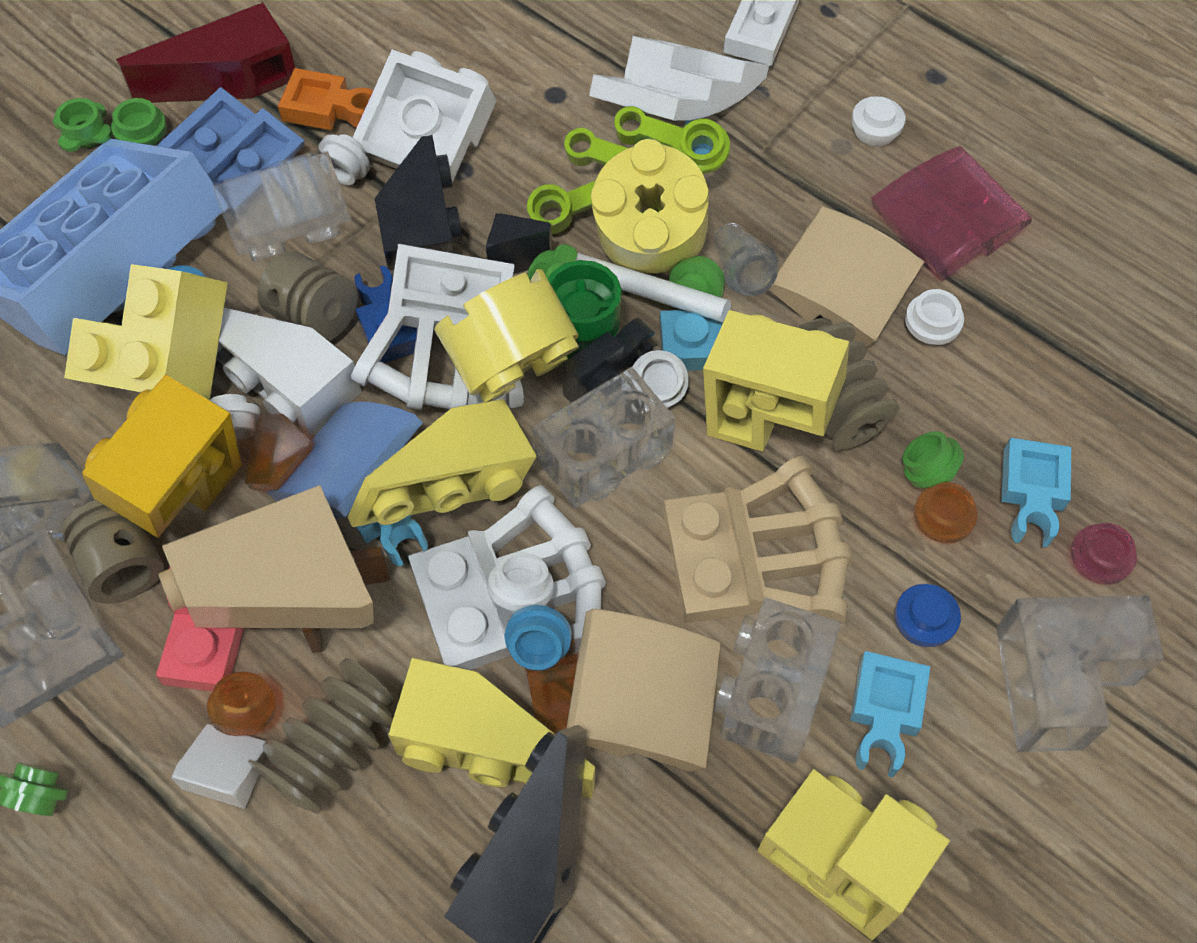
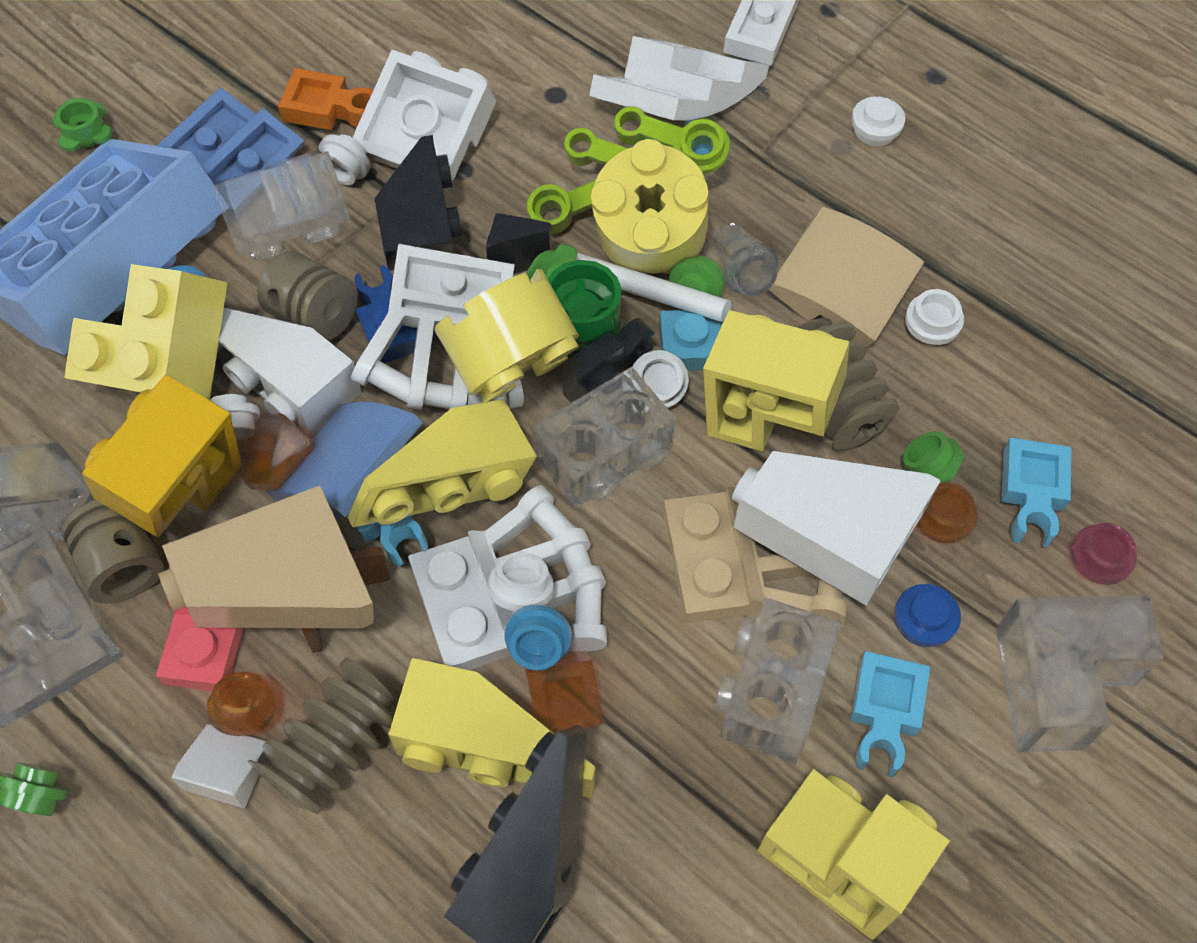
bright green plate [111,98,167,145] -> none
dark red slope [116,2,295,103] -> none
tan slope [566,608,721,772] -> none
clear pink slope [871,146,1032,282] -> none
none -> white slope [732,451,941,606]

